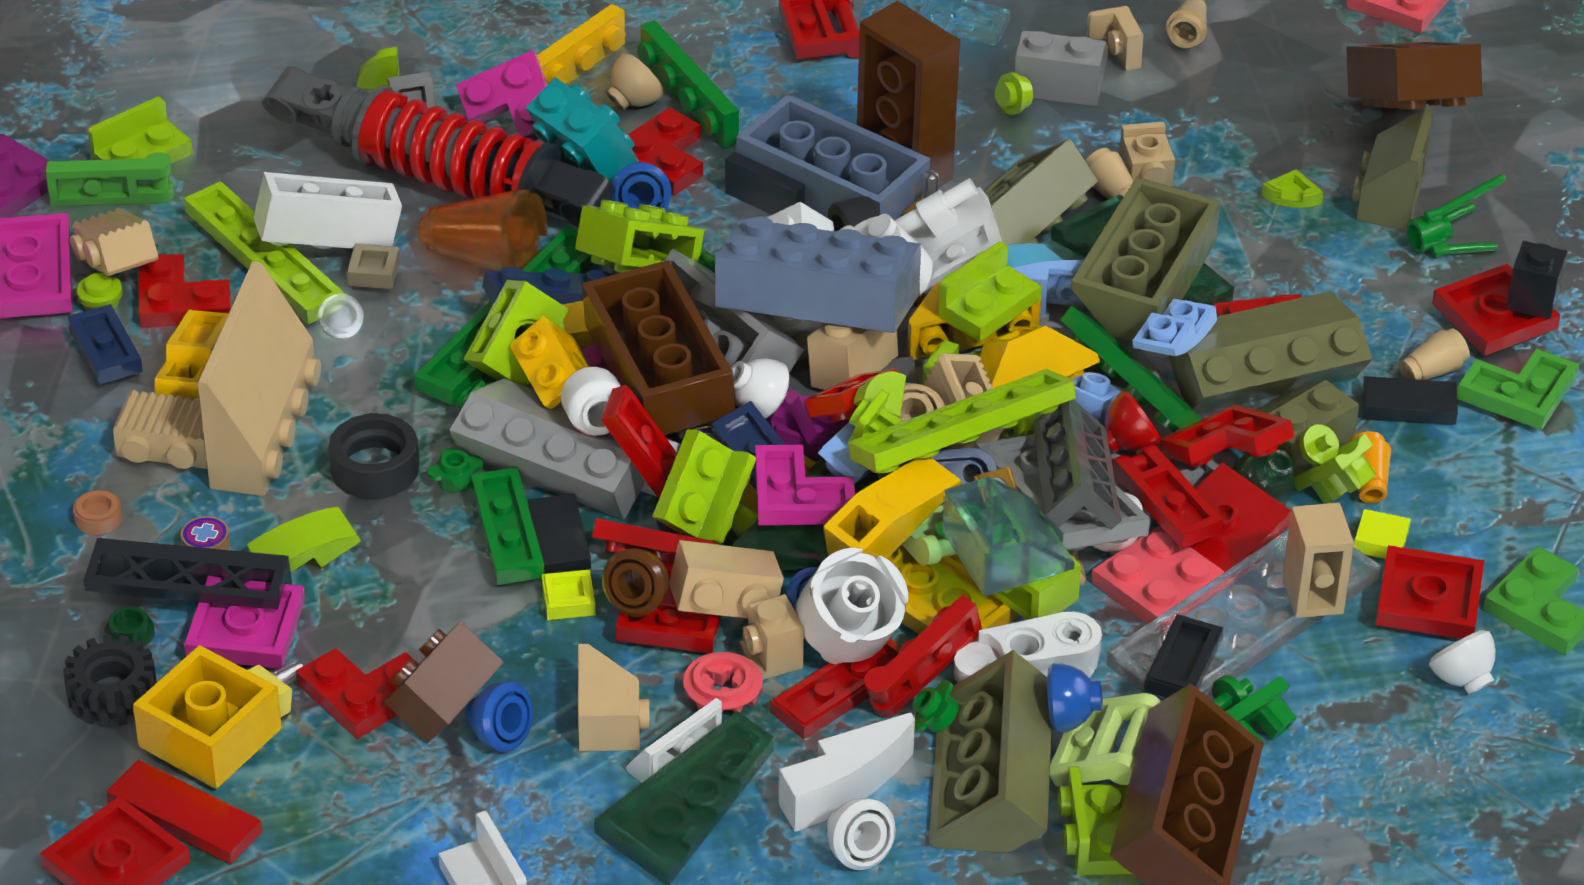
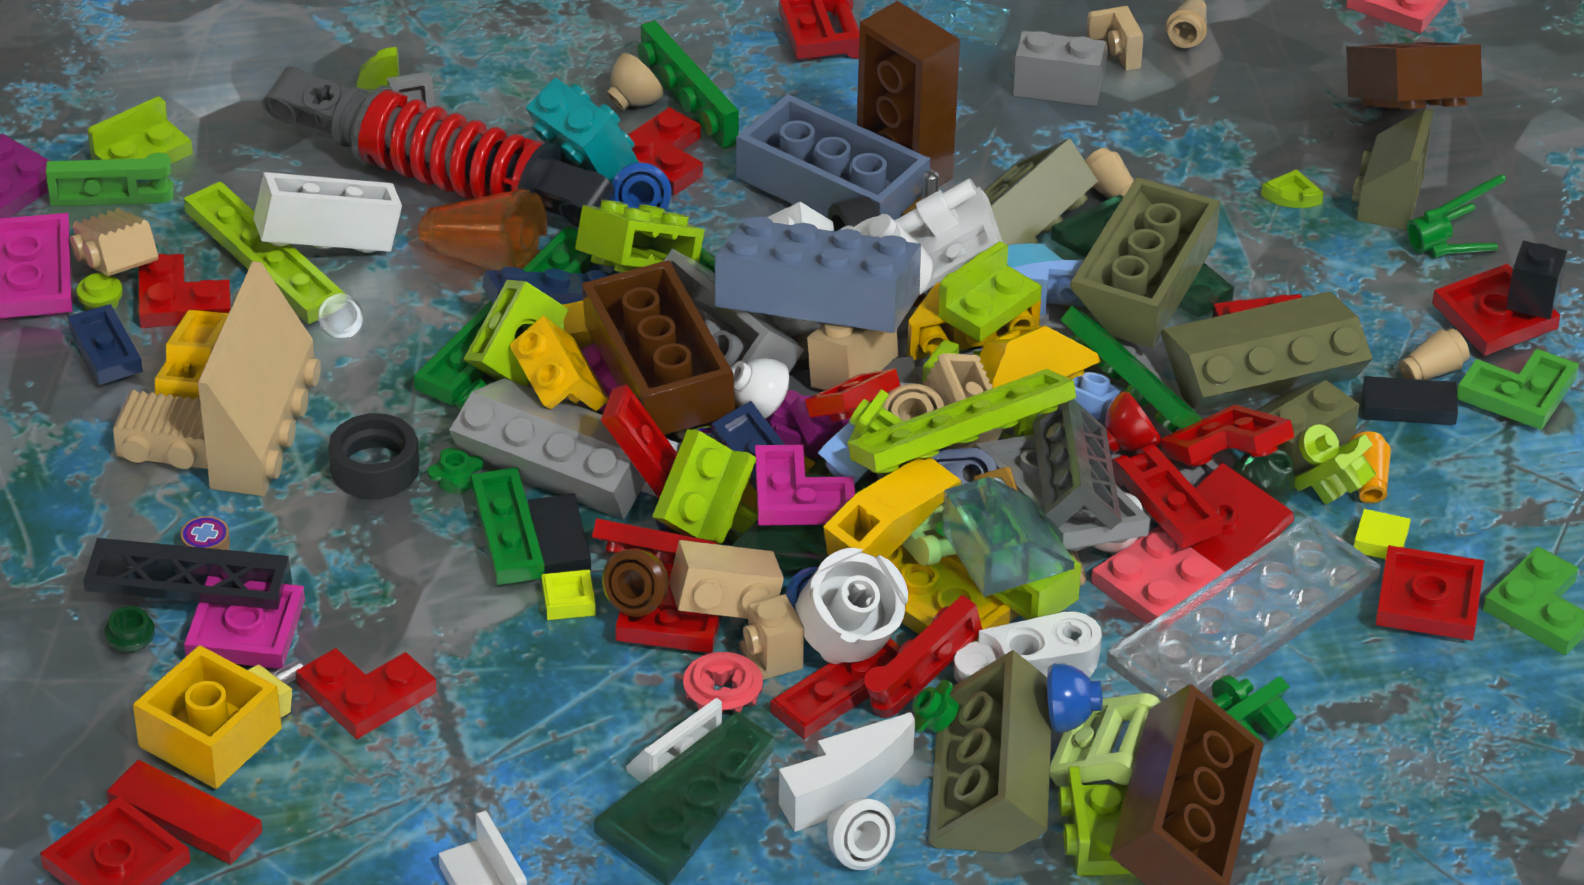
black tyre [63,635,157,727] -> none
nougat tile [73,490,123,535] -> none
lime slope [247,506,361,573] -> none
dark tan plate [347,244,400,289] -> none
brick [384,621,504,744] -> none
dark pink plate [456,50,548,141] -> none
blue brick [465,682,533,752] -> none
yellow plate [537,4,626,84] -> none
white head [561,366,620,437] -> none
tan slope [578,644,650,751] -> none
black tile [725,152,805,215] -> none
lime tile [853,371,906,418] -> none
lime plate [995,72,1033,115] -> none
tan brick [1119,121,1175,187] -> none
light blue slope [1132,298,1217,356] -> none
black tile [1144,614,1224,698] -> none
tan brick [1282,502,1354,618] -> none
white brick [1429,630,1496,695] -> none

